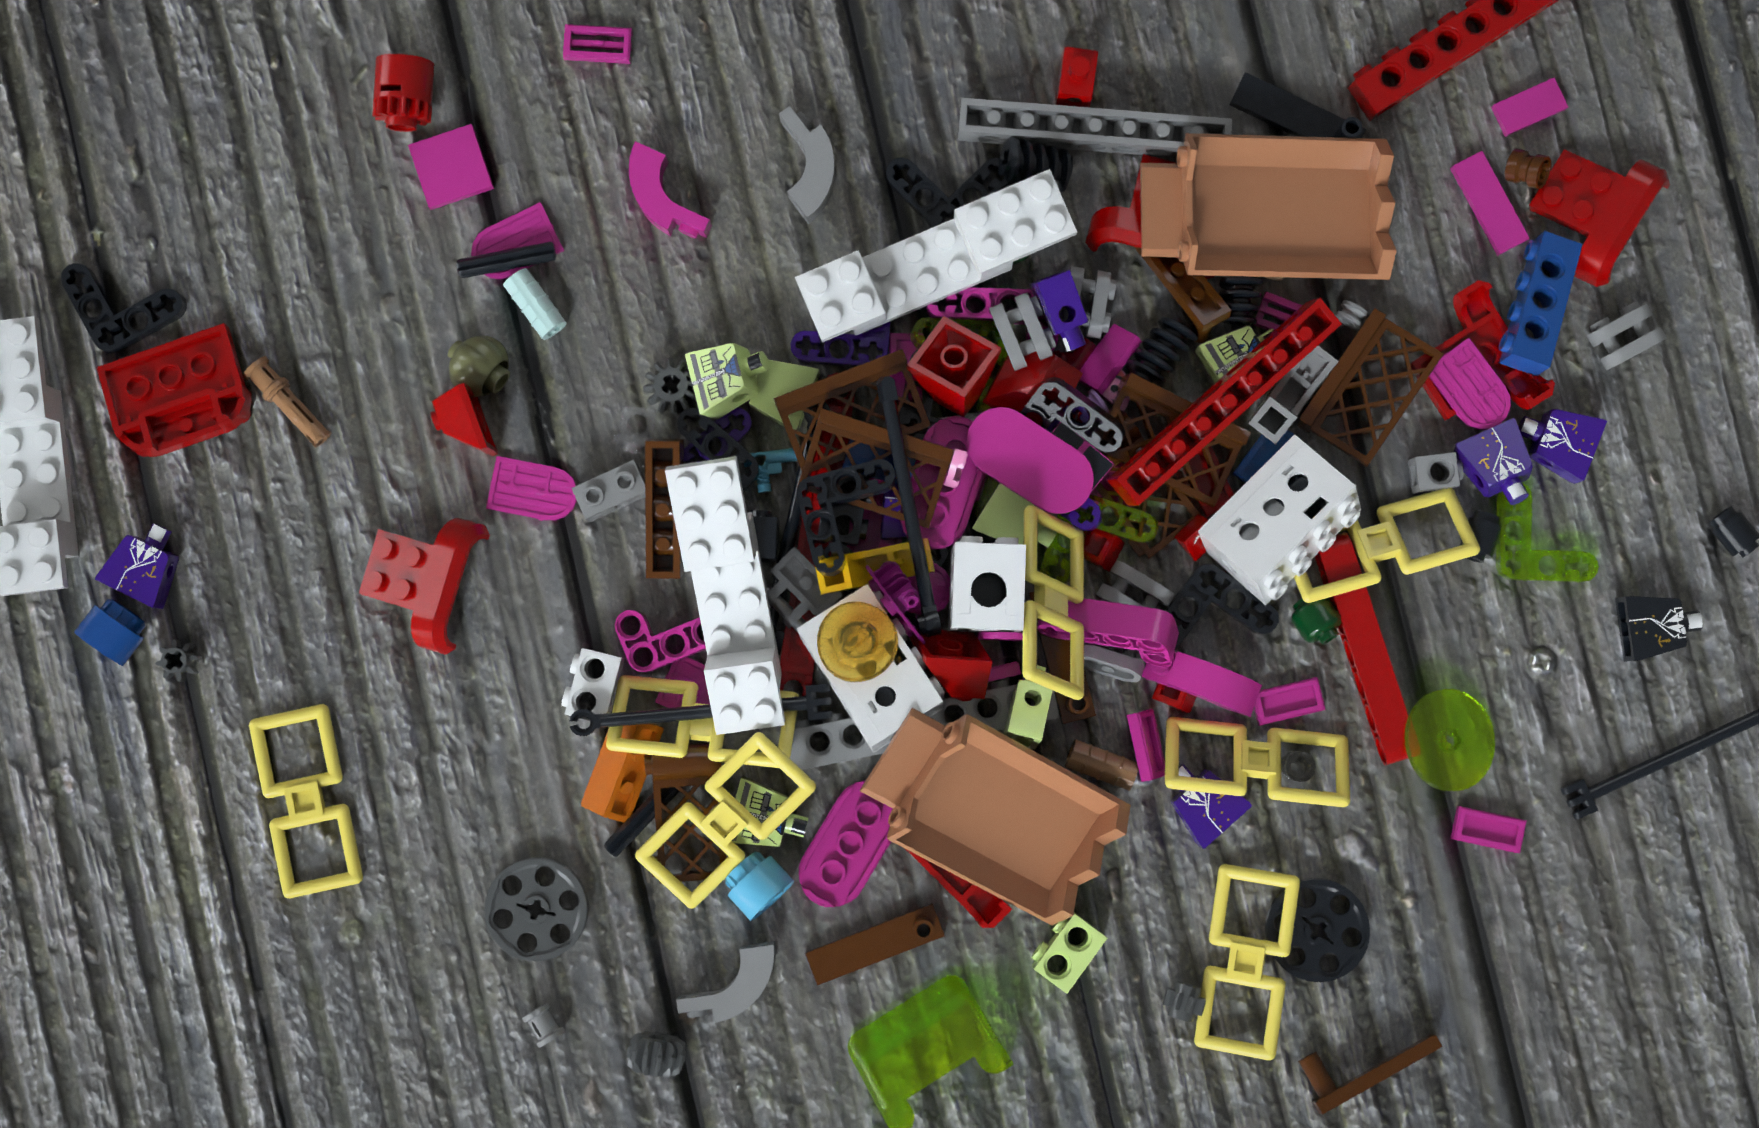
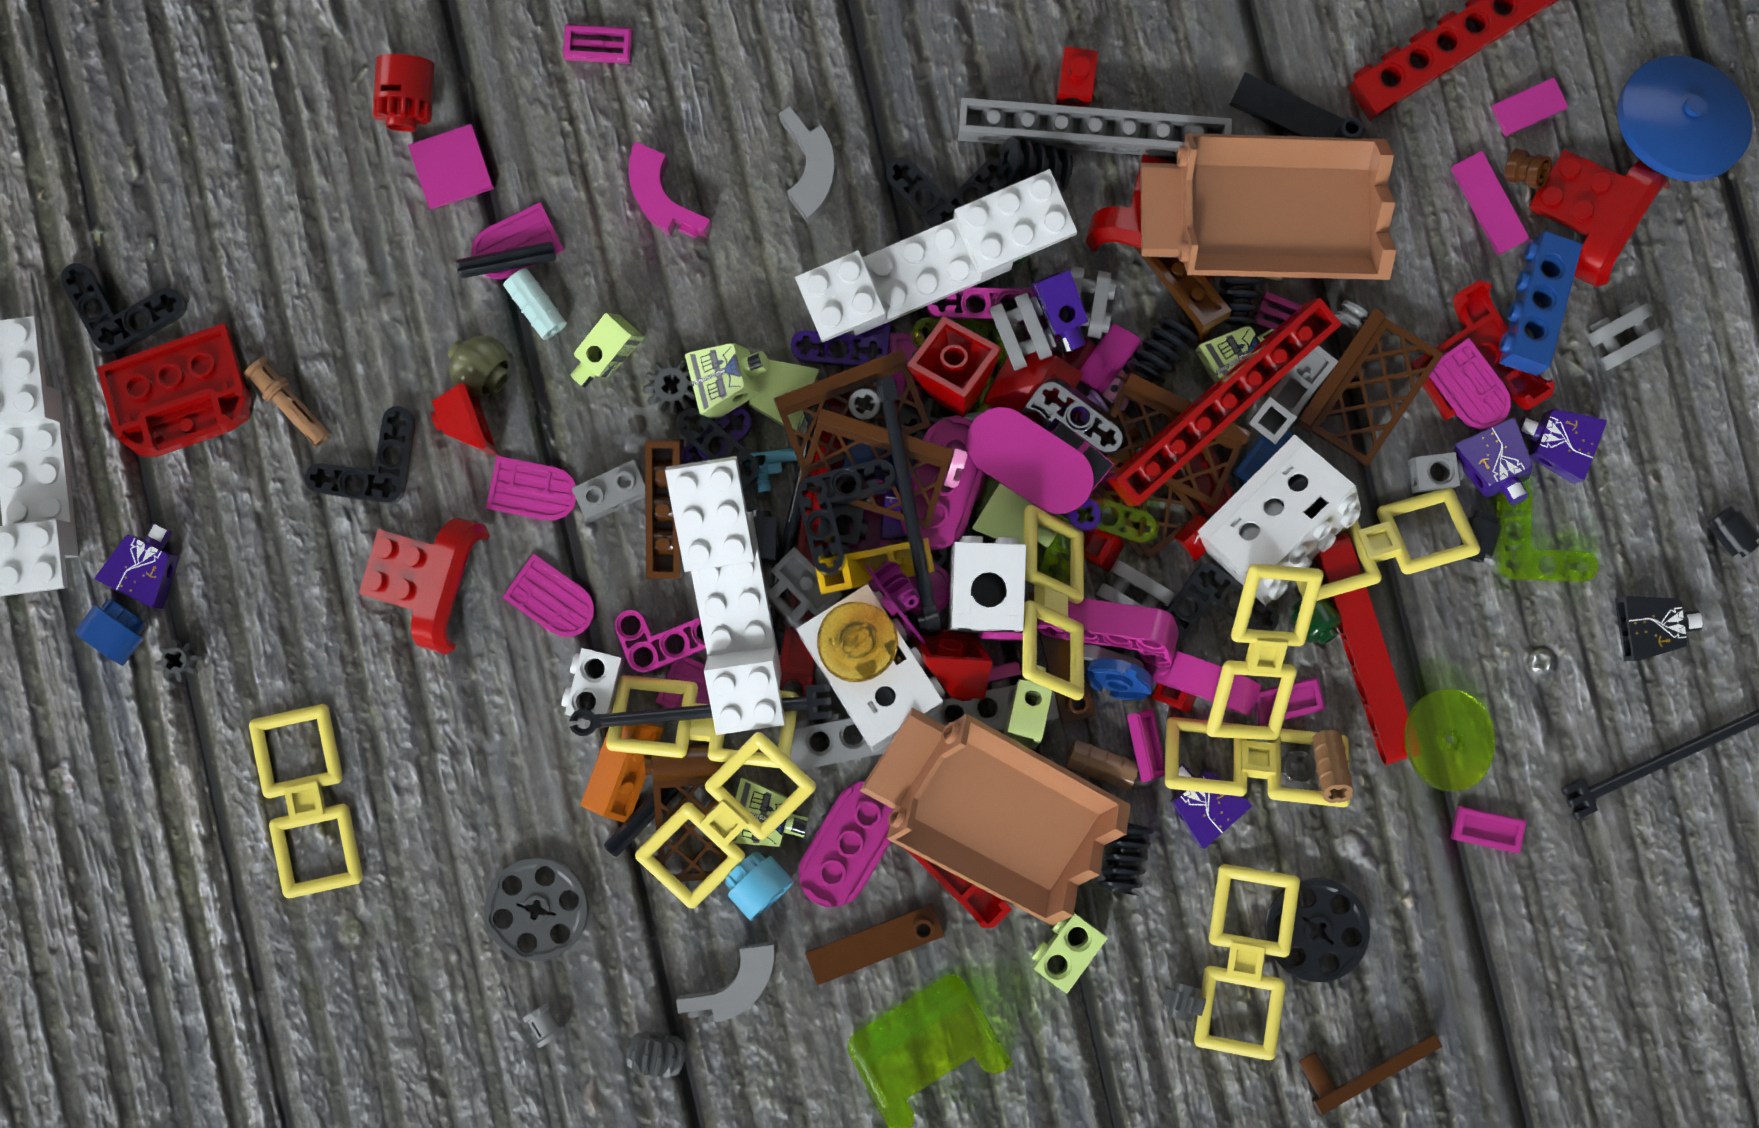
none -> black beam [305,406,415,504]
none -> dark pink window [502,553,594,637]
none -> yellowish green torso [570,313,645,388]
none -> light grey bush [848,389,880,420]
none -> blue tile [1085,658,1155,701]
none -> black piece [1098,823,1154,896]
none -> light yellow bar [1206,564,1323,740]
none -> medium nougat axle [1312,730,1353,803]
none -> blue dish [1617,56,1752,181]

